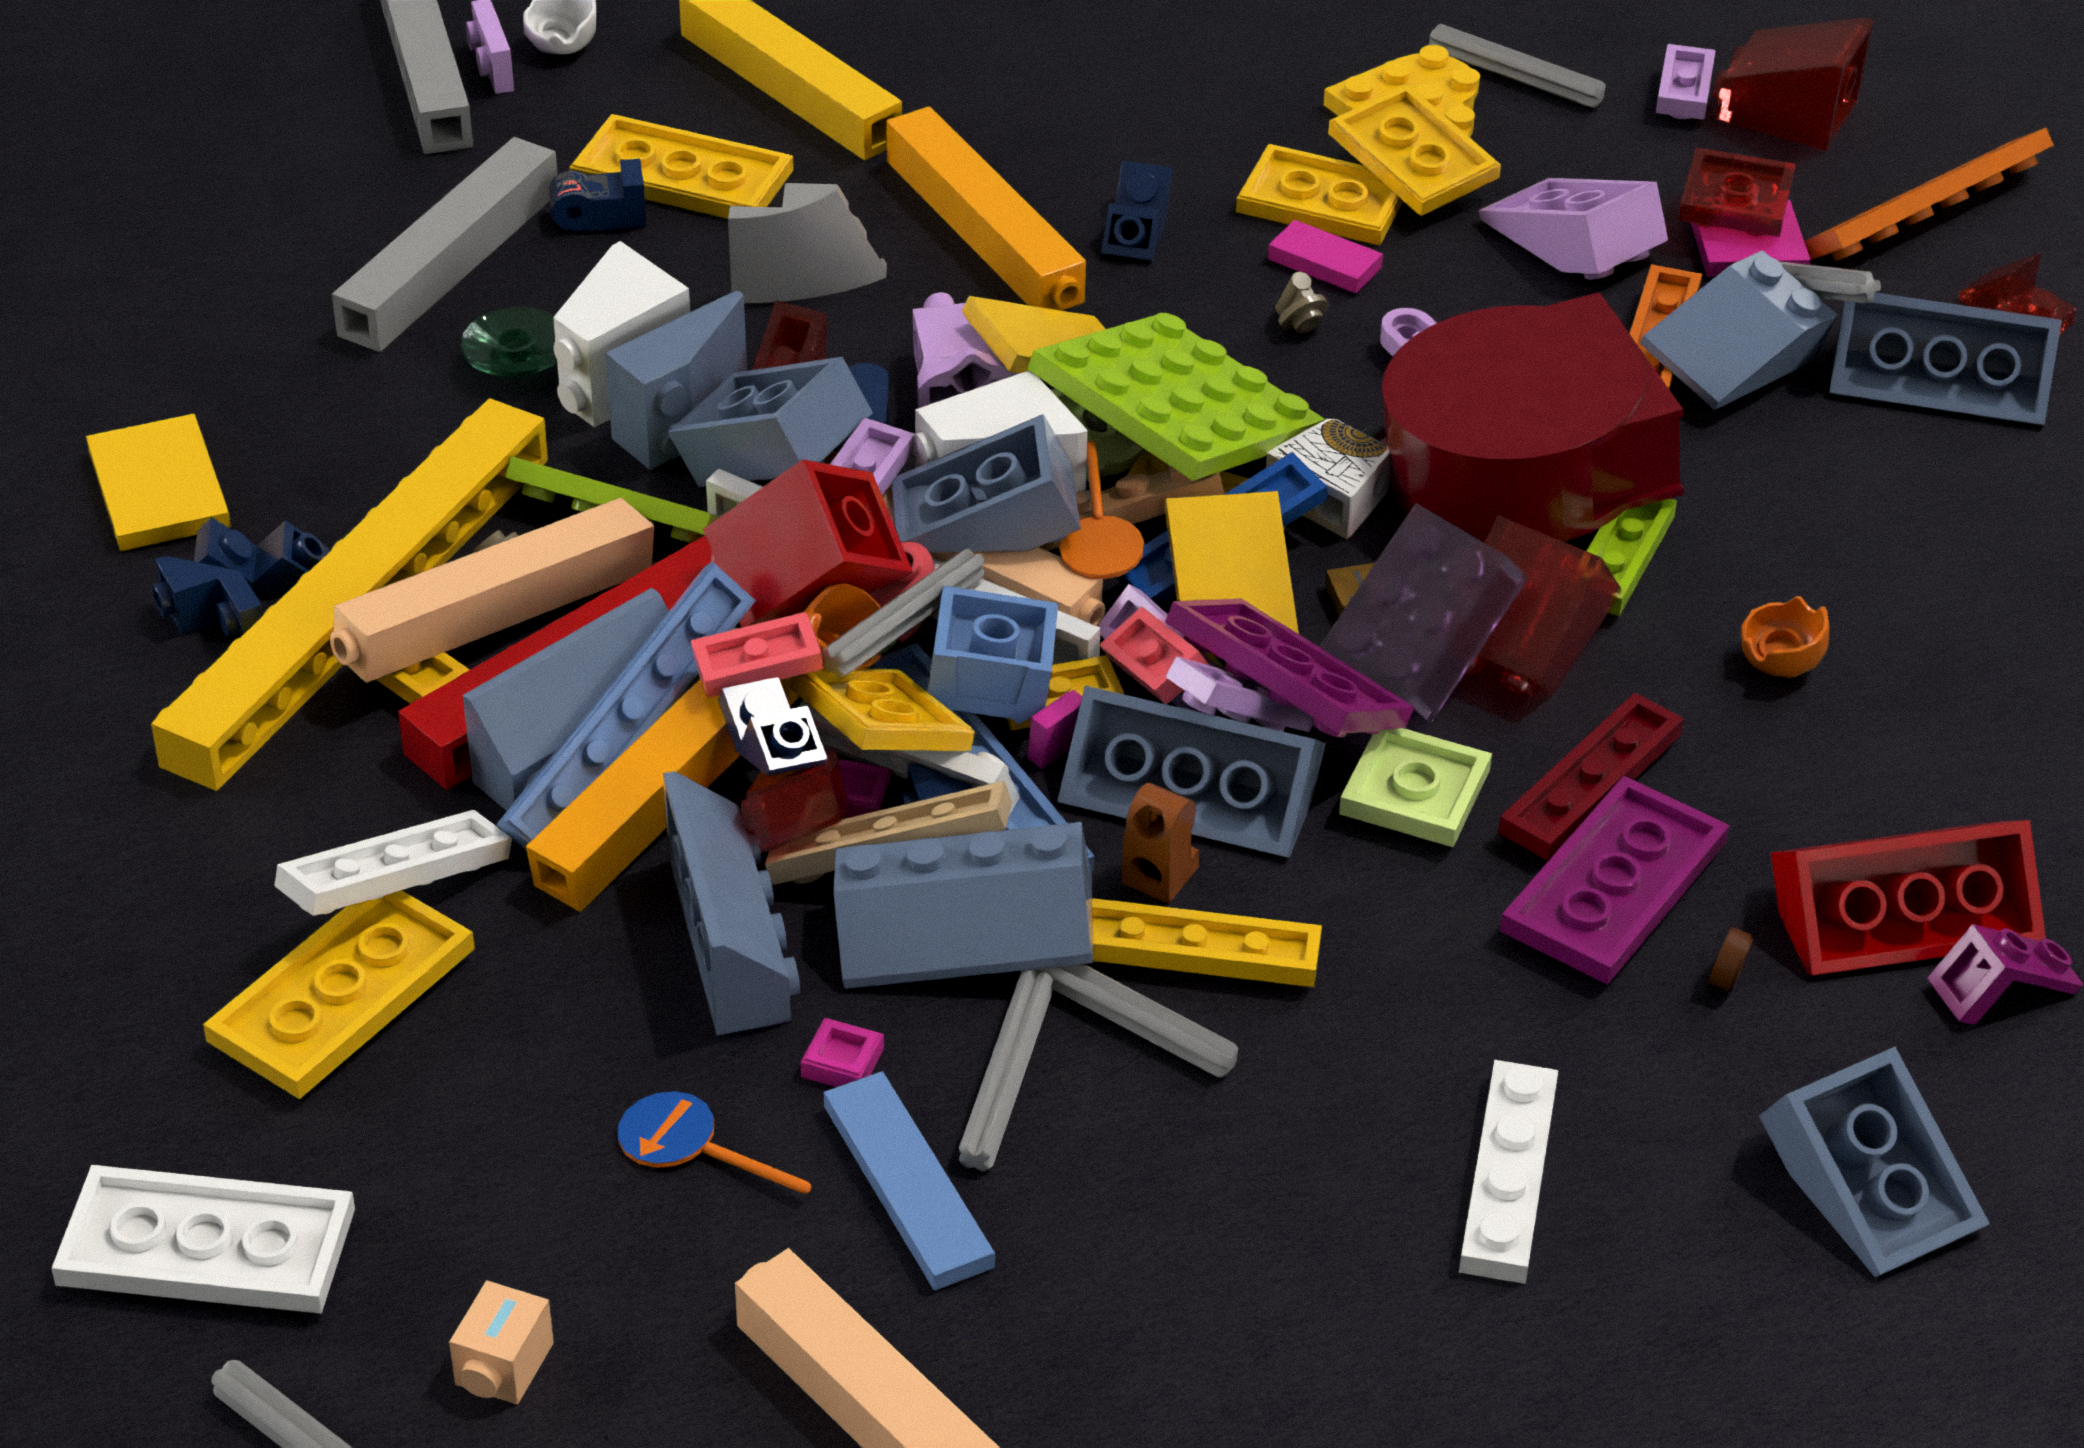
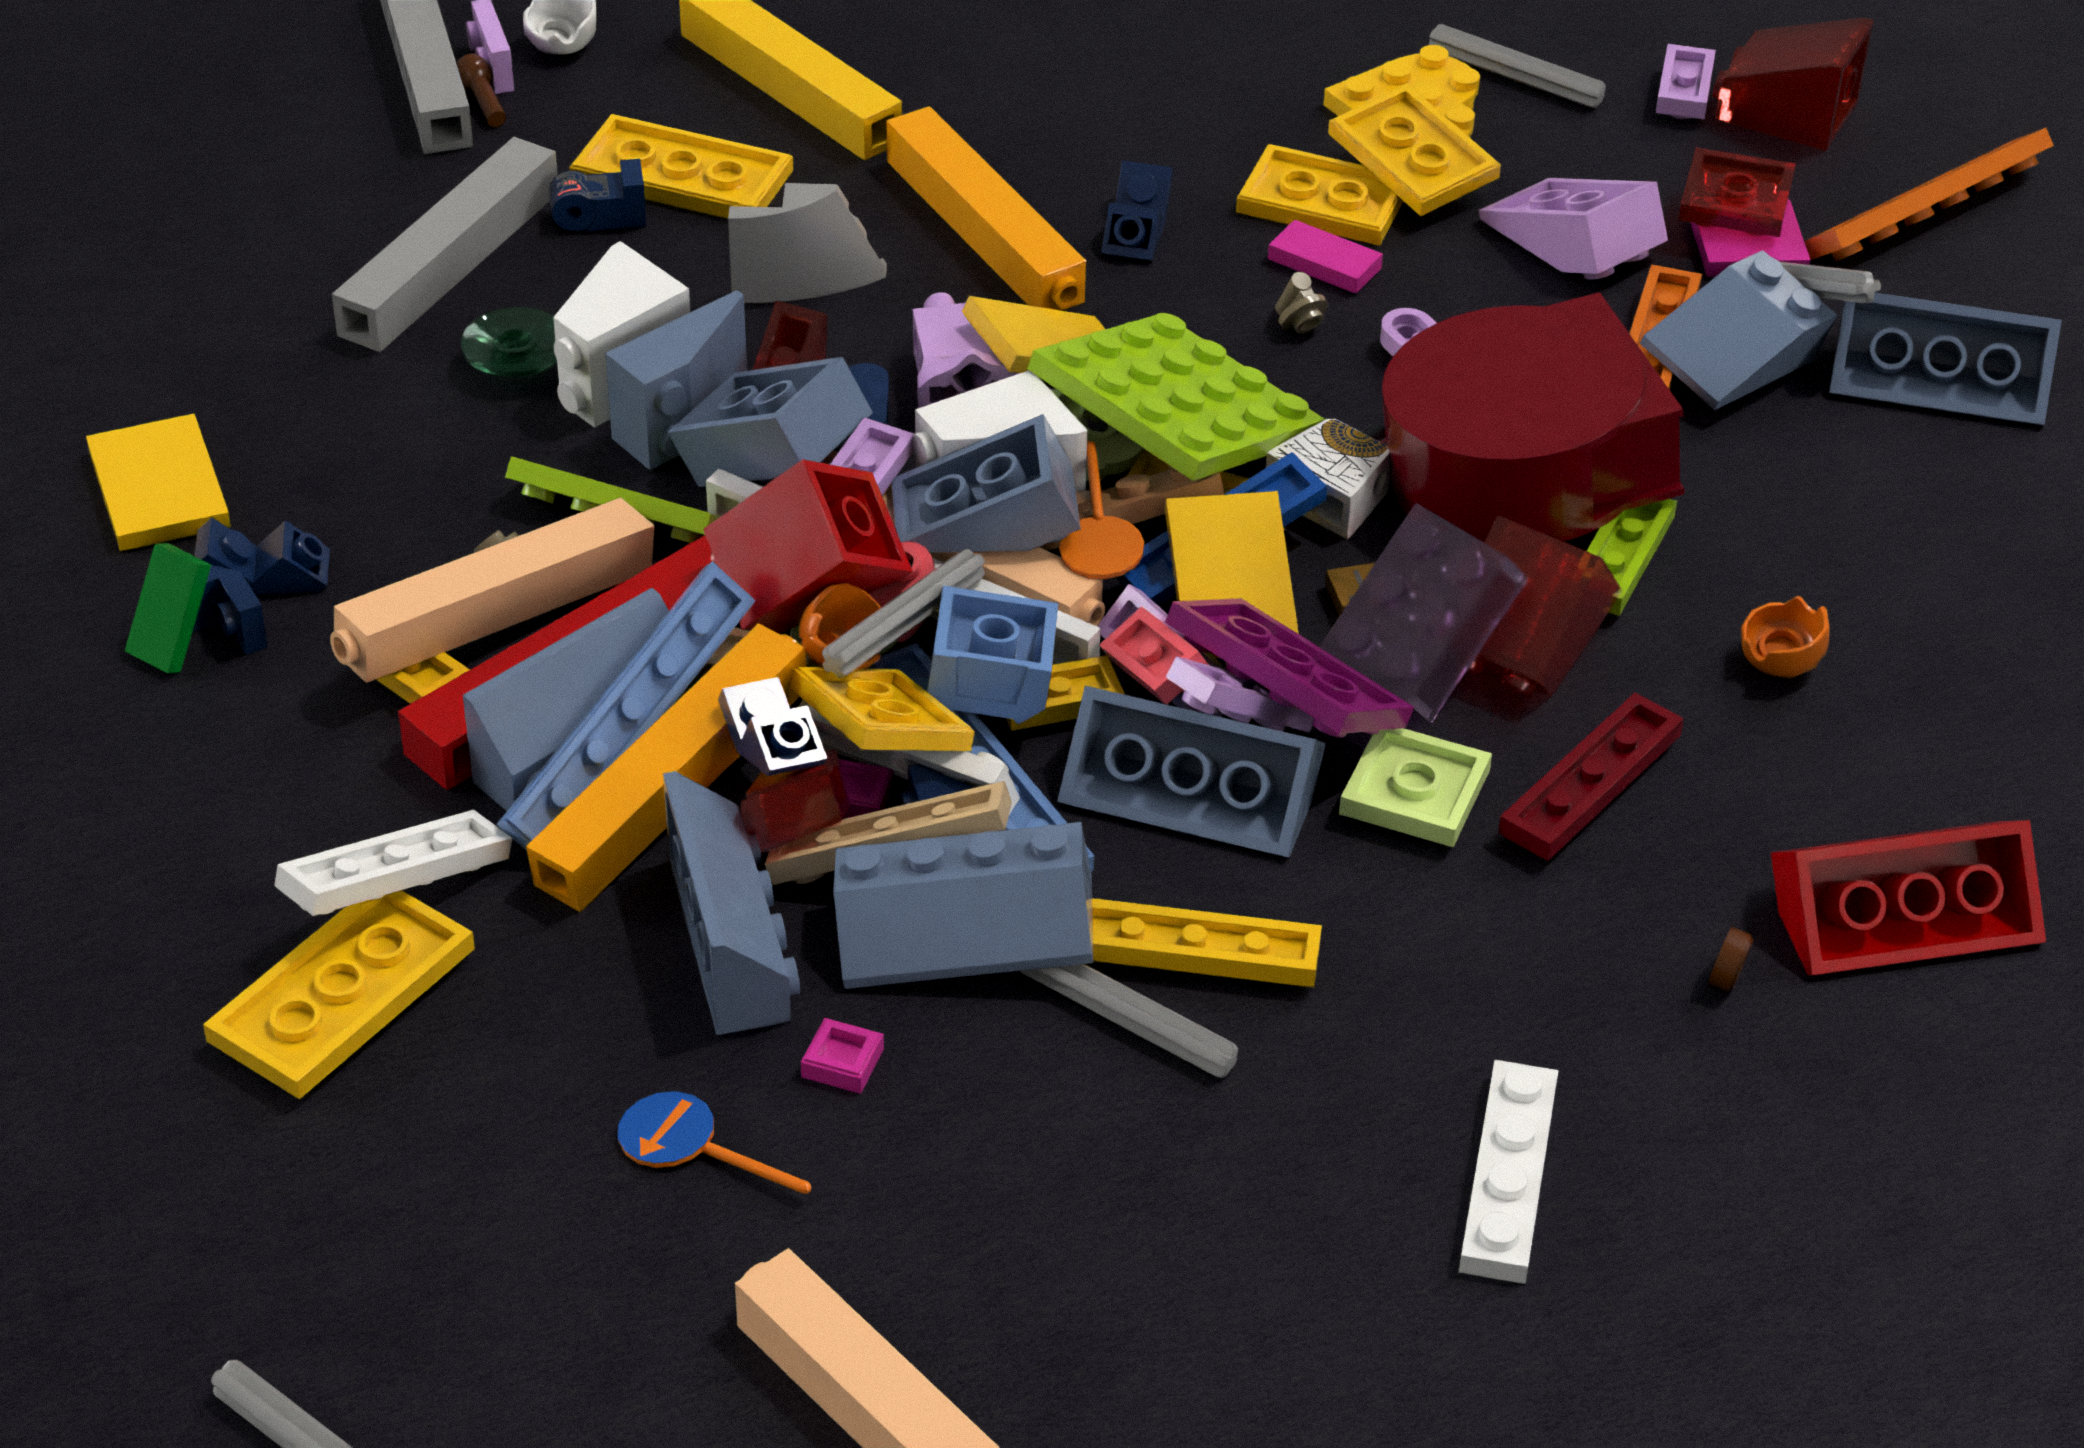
white plate [51,1165,355,1314] -> none
yellow brick [151,398,548,791] -> none
light nougat brick [449,1280,554,1405] -> none
coral plate [691,612,823,698] -> none
medium blue tile [824,1071,995,1291] -> none
light grey axle [959,969,1053,1172] -> none
dark pink tile [1027,690,1082,769] -> none
dark orange leg [1121,783,1199,904] -> none
magenta plate [1500,776,1730,985] -> none
sand blue slope [1759,1047,1990,1278] -> none
magenta bracket [1927,924,2083,1025] -> none
clear red slope [1958,253,2077,334] -> none
none -> green tile [125,543,211,673]
none -> reddish brown bar [456,53,507,127]

